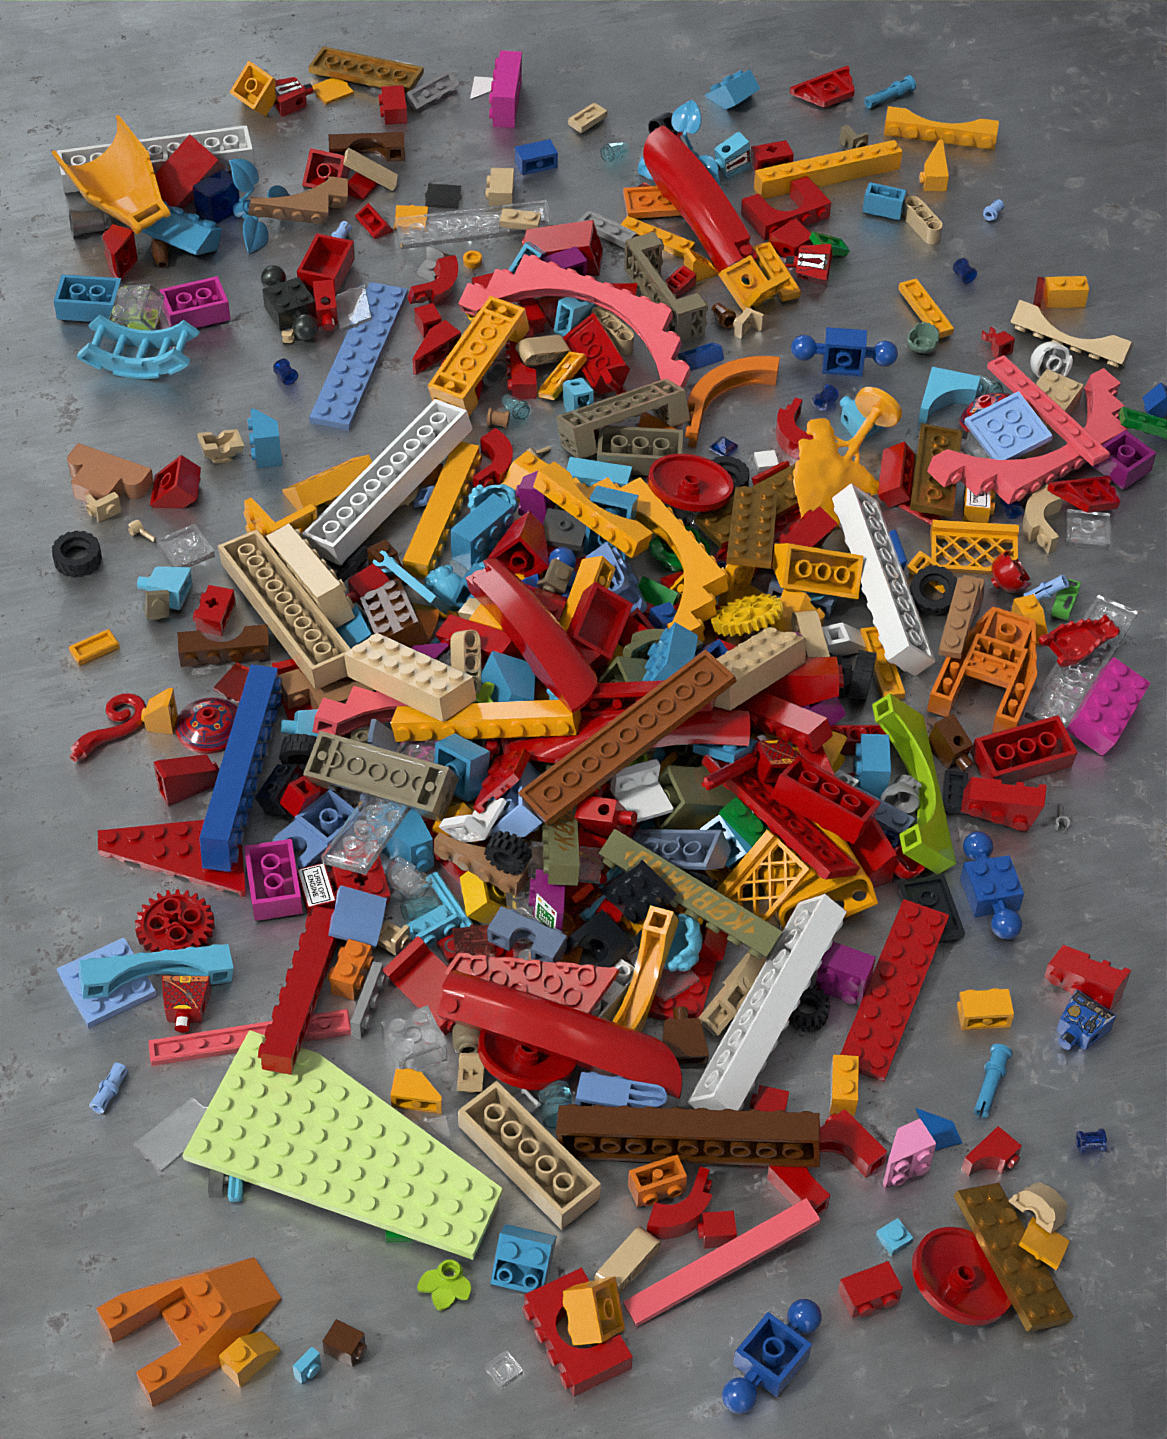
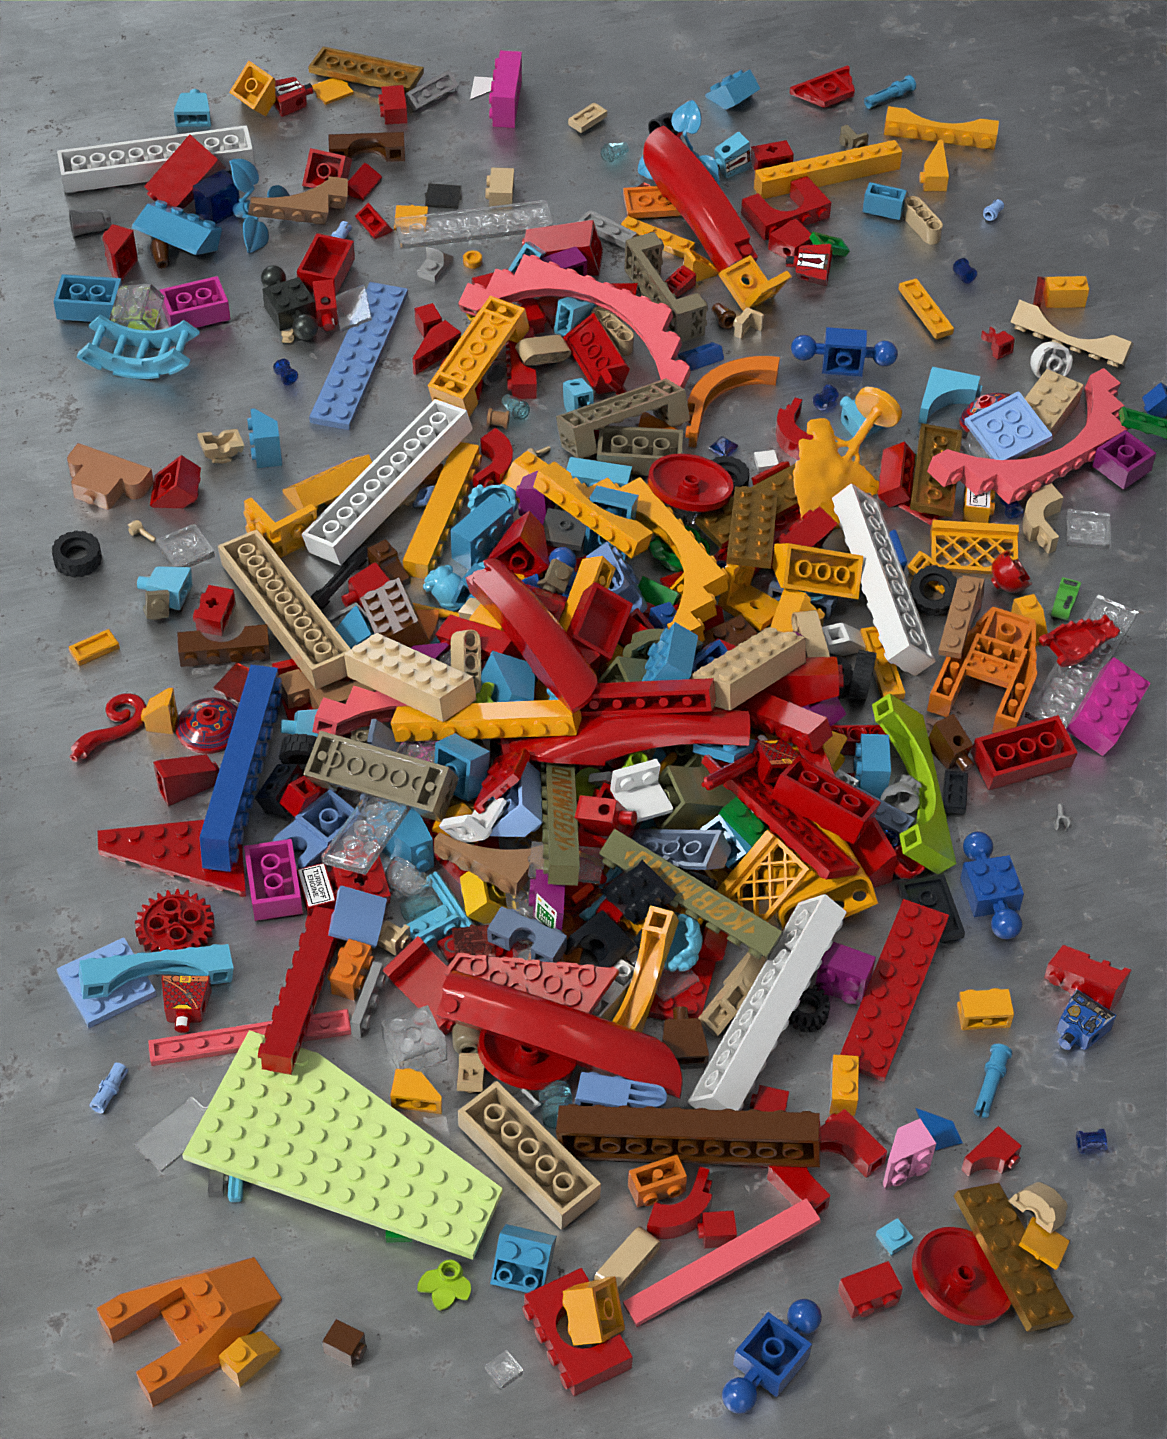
light orange windscreen [52,115,171,235] -> none
tan bracket [85,492,121,522] -> none
tan brick [266,524,355,629] -> none
medium azure plate [293,1347,321,1384] -> none
tan tile [343,148,398,191] -> none
medium azure tile [373,550,451,615] -> none
red arch [407,255,459,305] -> none
red plate [484,738,501,761] -> none
black tyre [484,831,532,875] -> none
tan plate [500,208,541,230] -> none
blue brick [515,139,558,175] -> none
dark orange plate [518,649,737,826] -> none
light orange tile [537,352,587,400] -> none
yellow gear [711,594,784,637] -> none
light orange plate [752,242,801,302] -> none
sand green hair [907,322,939,354] -> none
red wedge [961,777,1047,832] -> none
clear light blue cone [979,374,1004,395] -> none
coral tile [987,355,1110,466] -> none
light blue pin [1024,575,1069,601] -> none
red wing [1047,476,1120,513] -> none
none -> medium azure torso [174,89,211,127]

